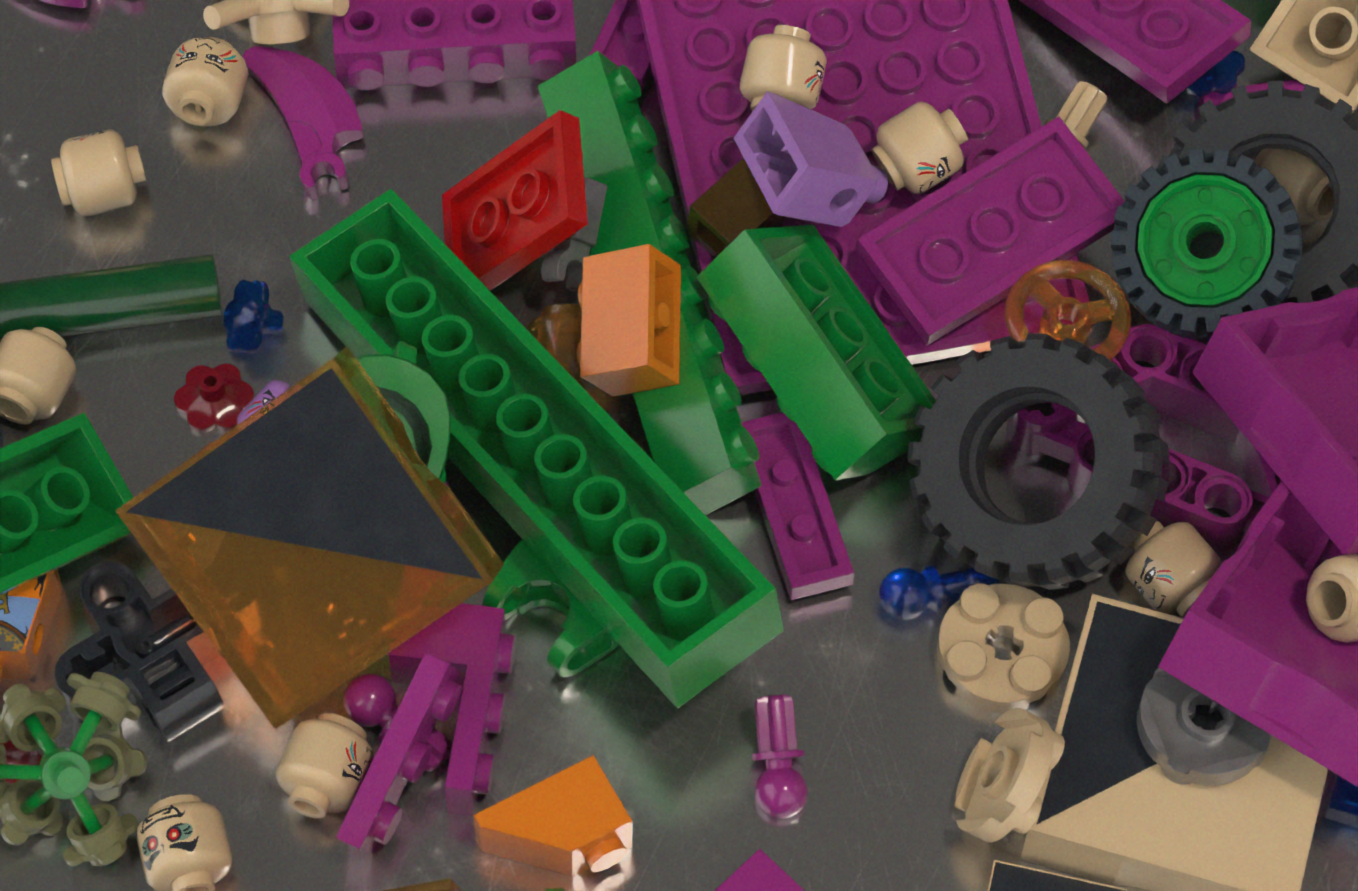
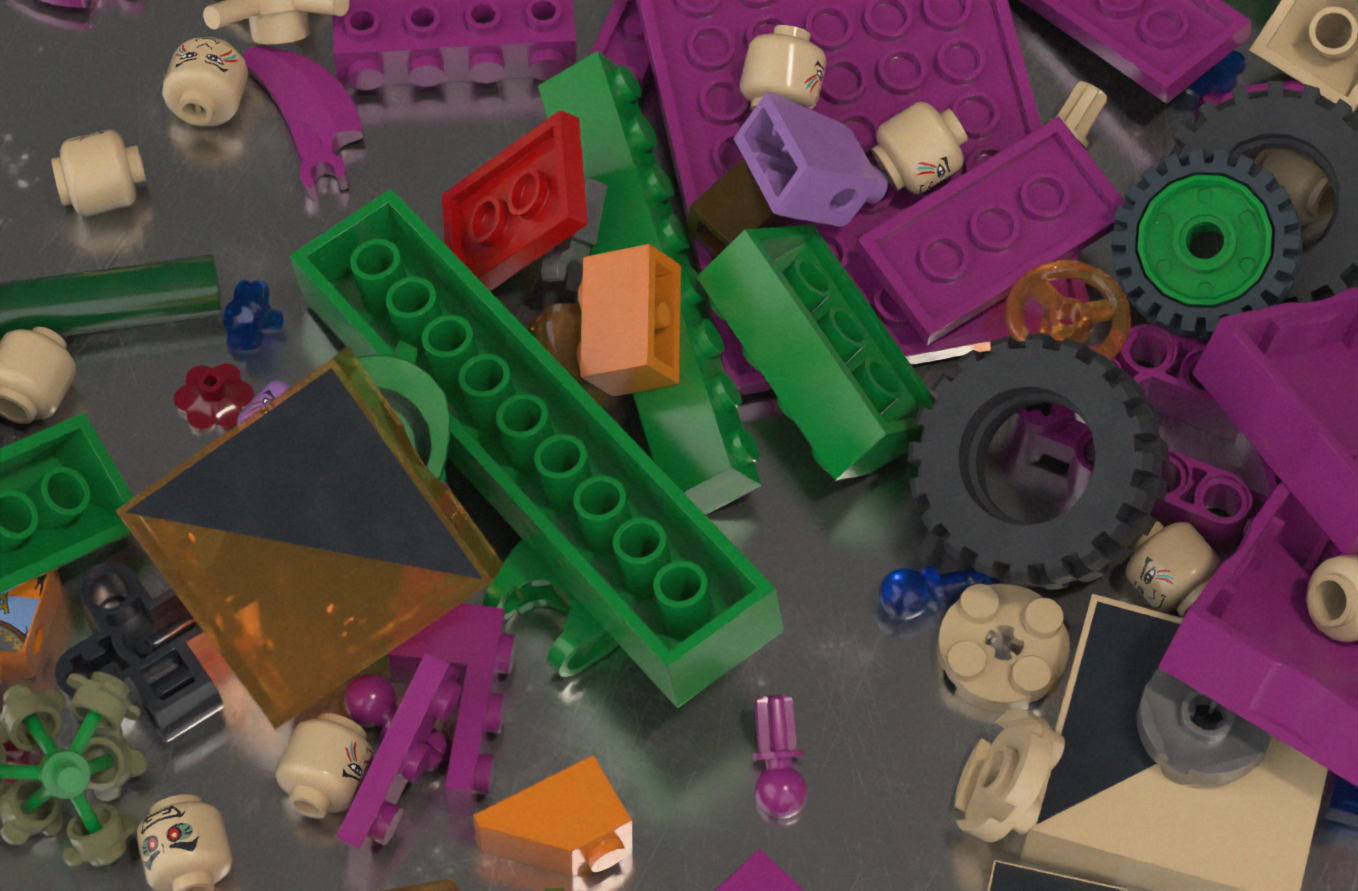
magenta plate [741,412,854,600] -> none

